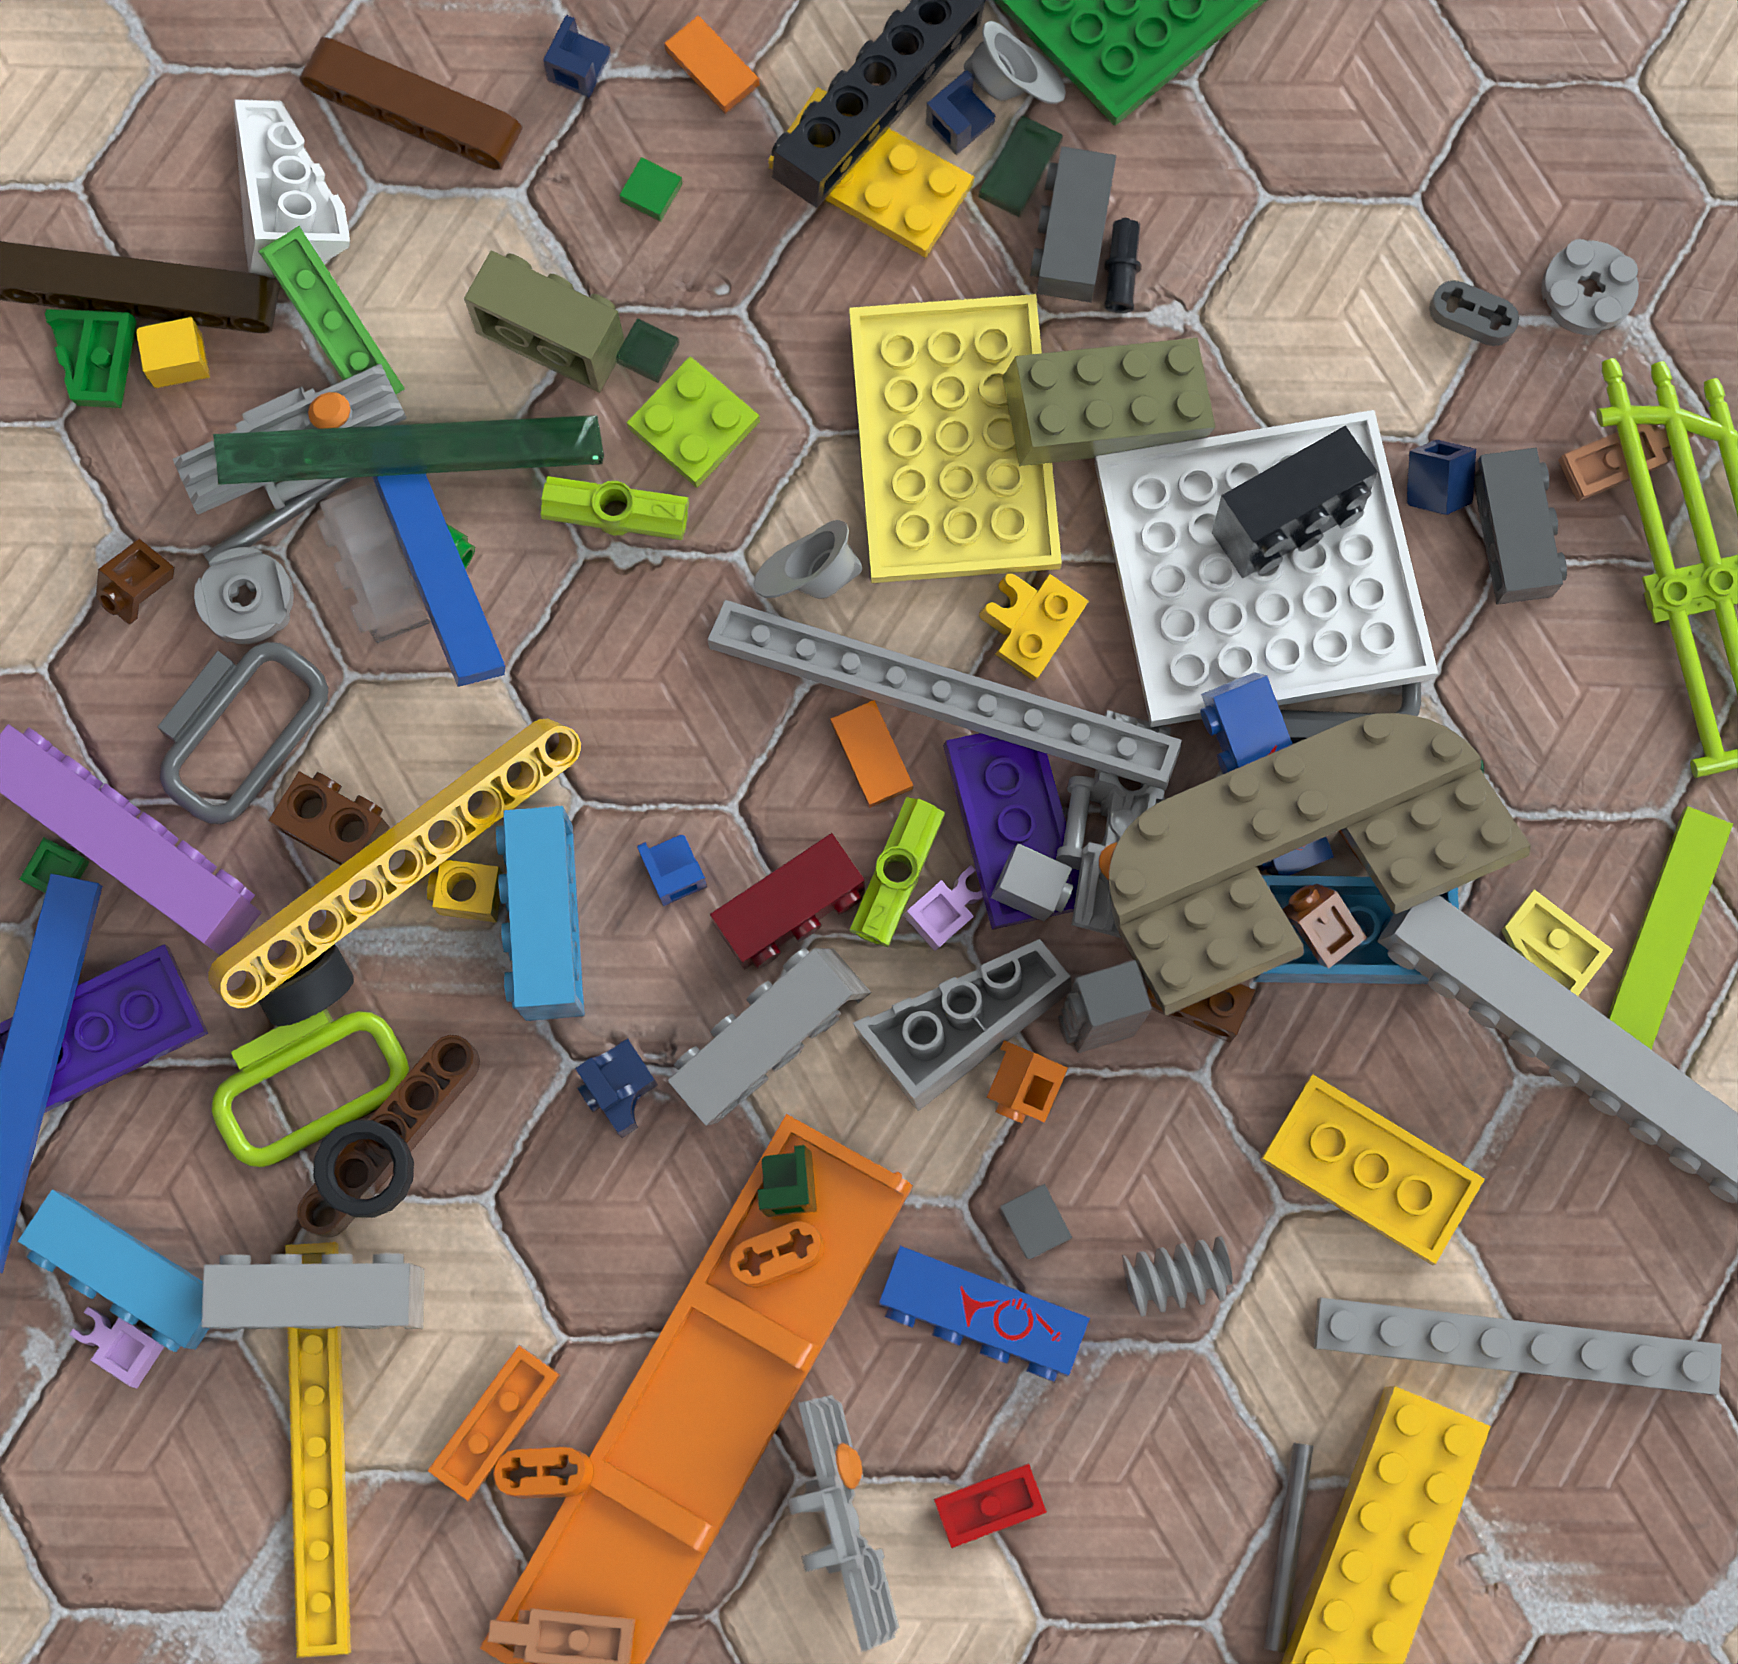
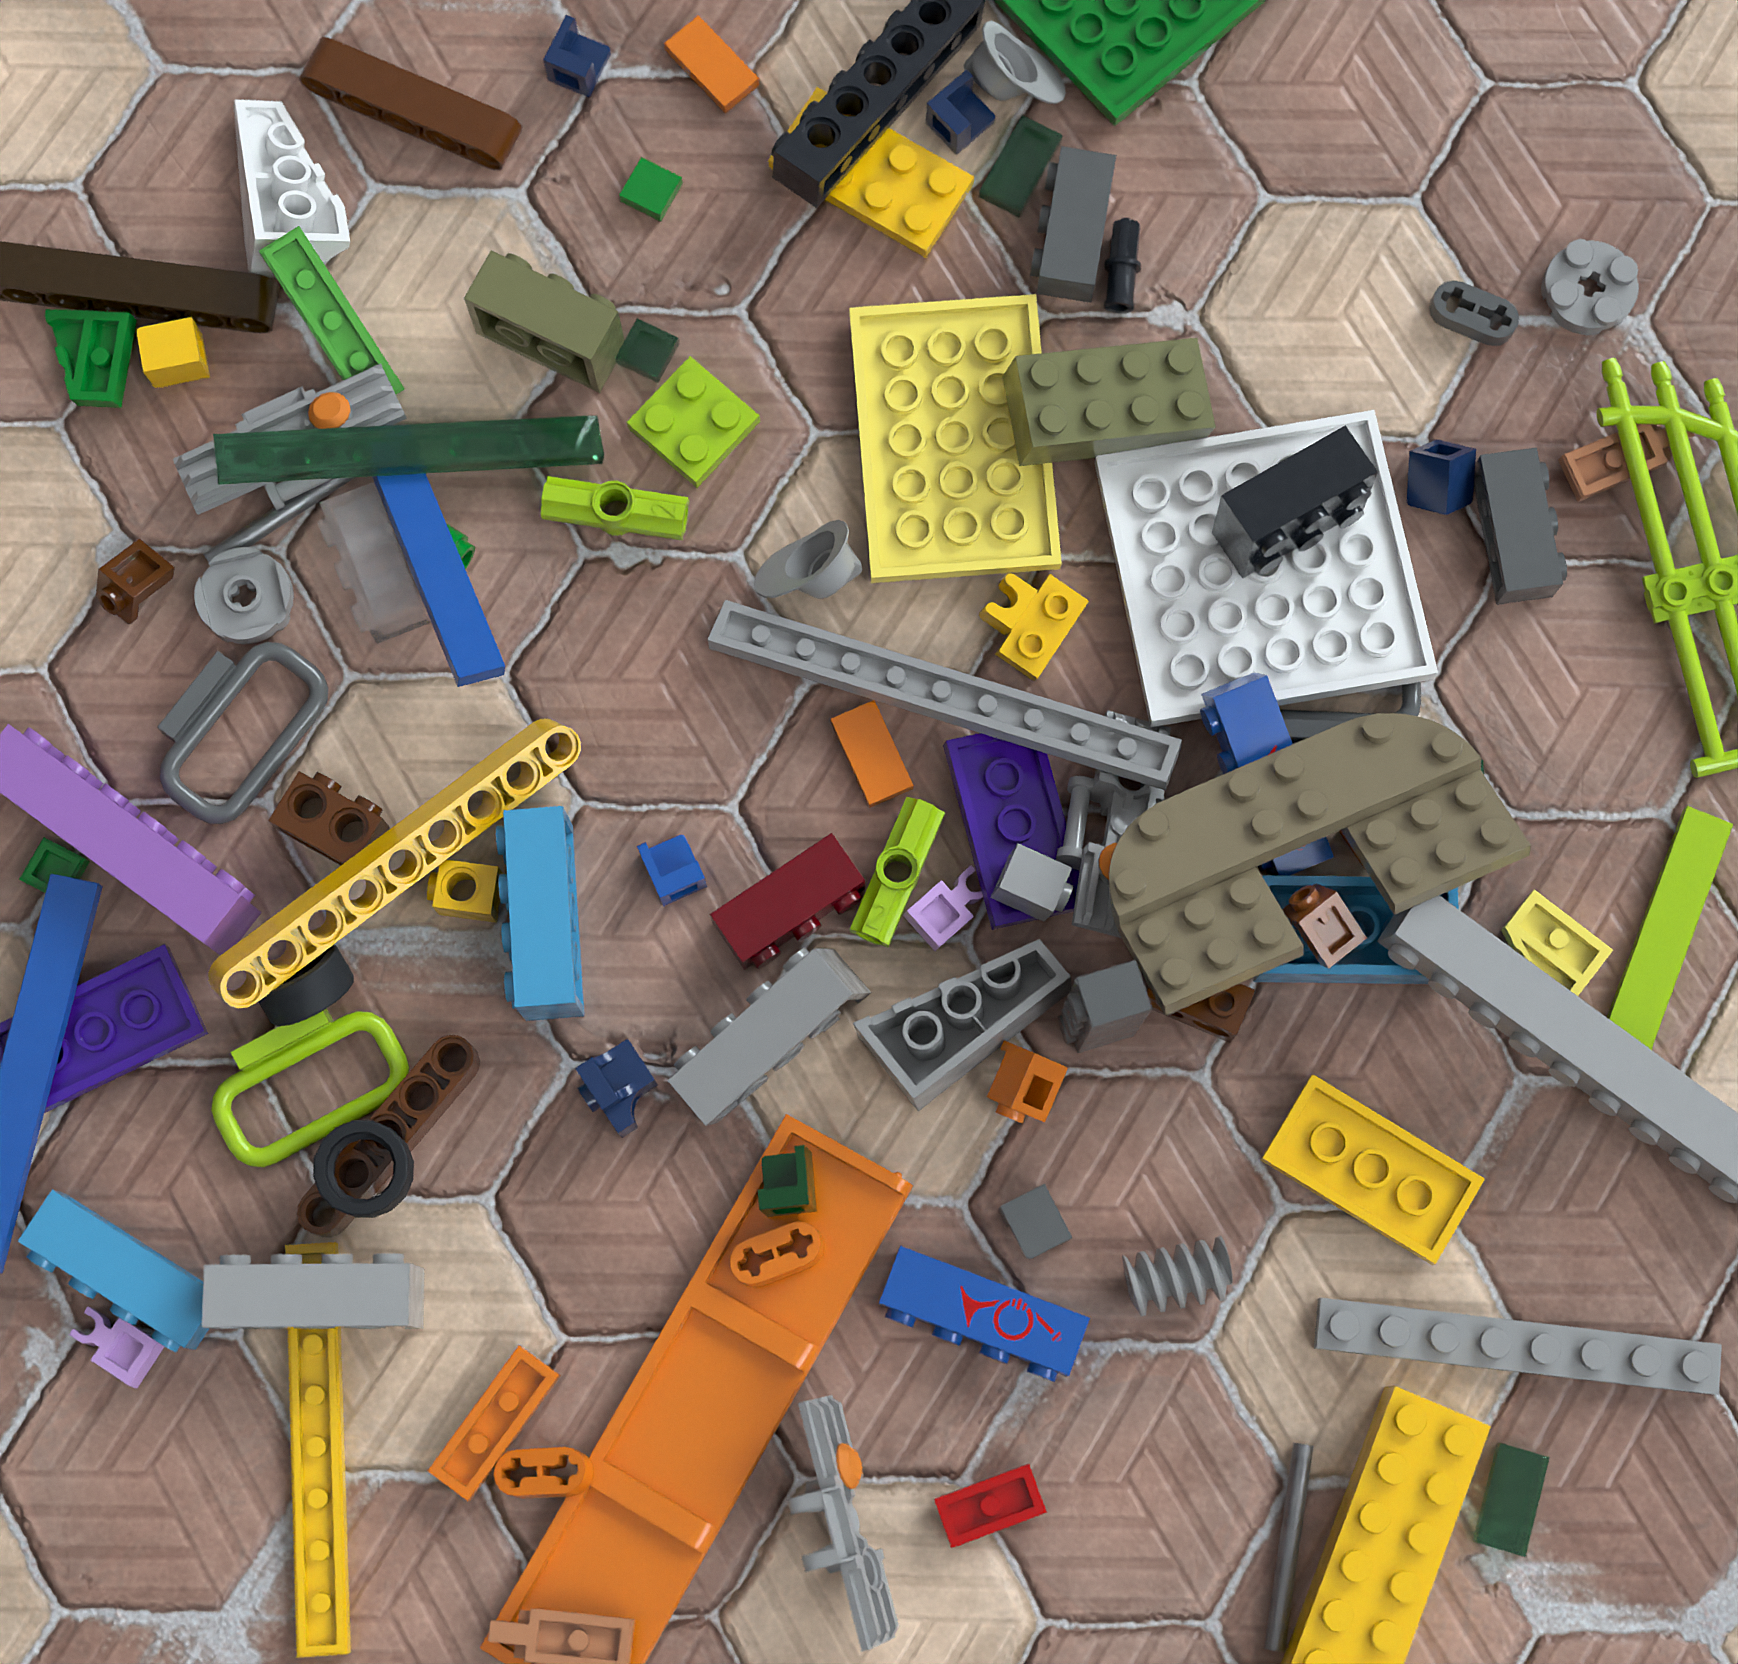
none -> clear green tile [1472,1443,1550,1557]

